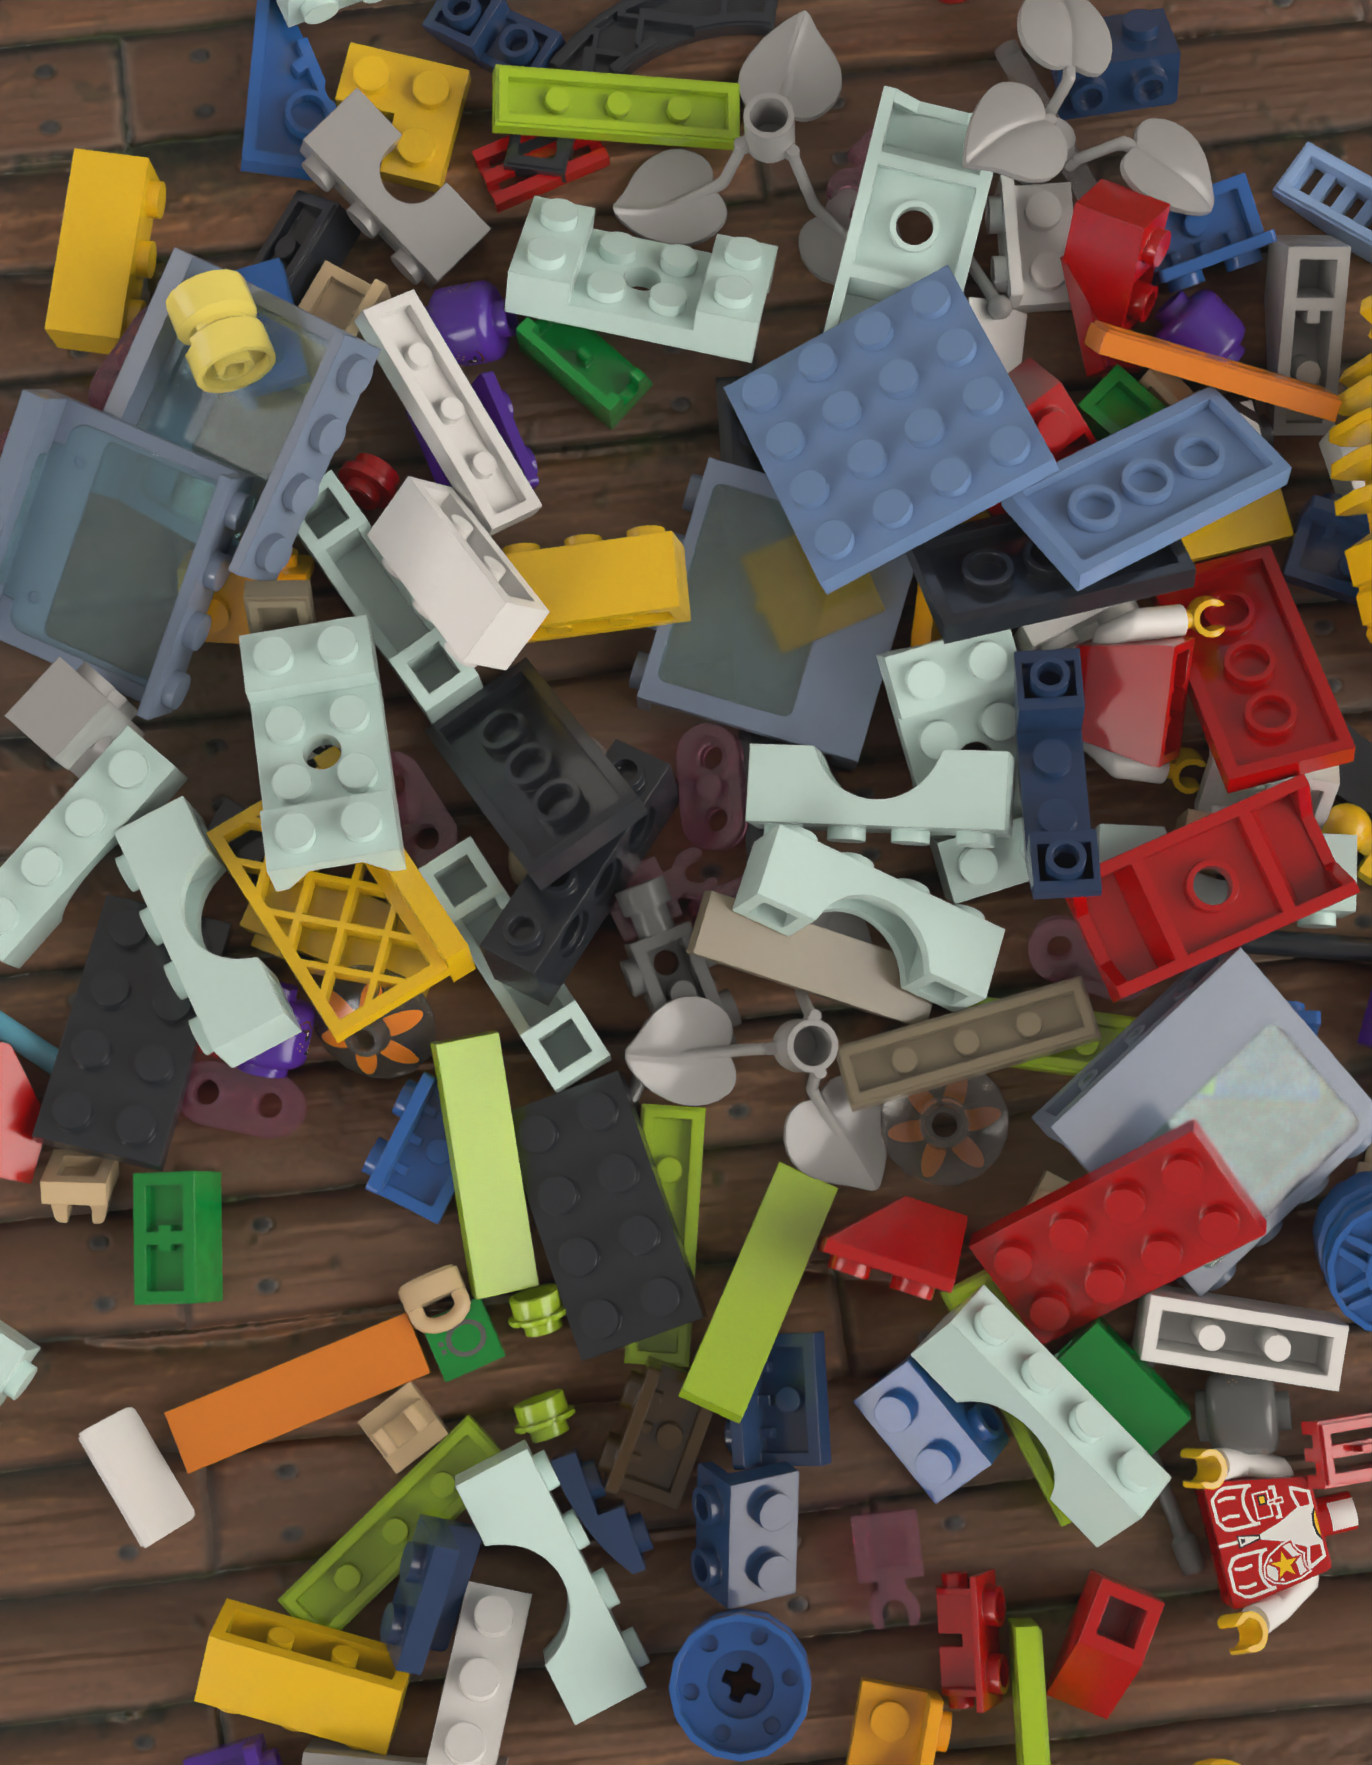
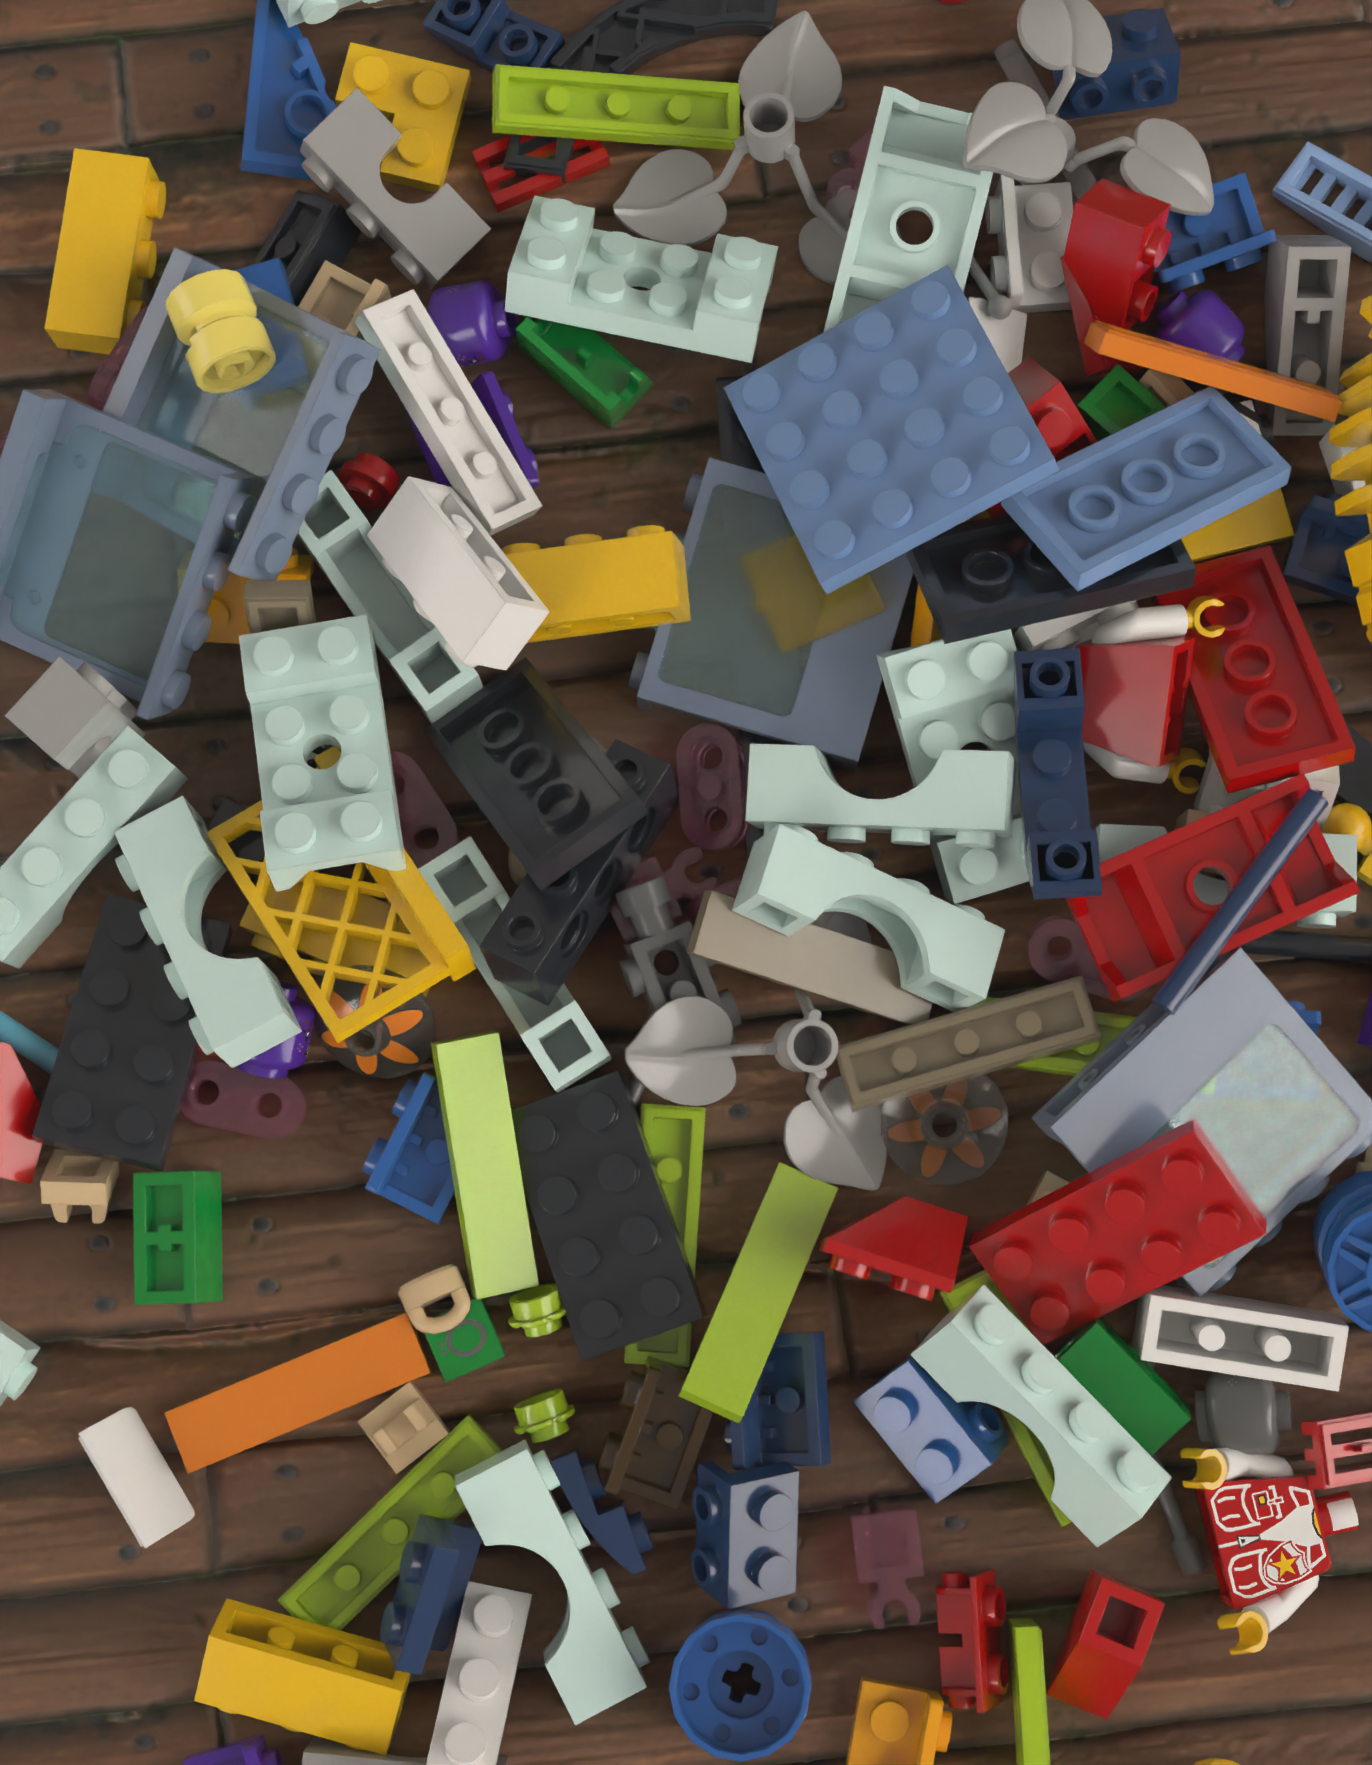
none -> dark blue bar [1152,789,1329,1015]

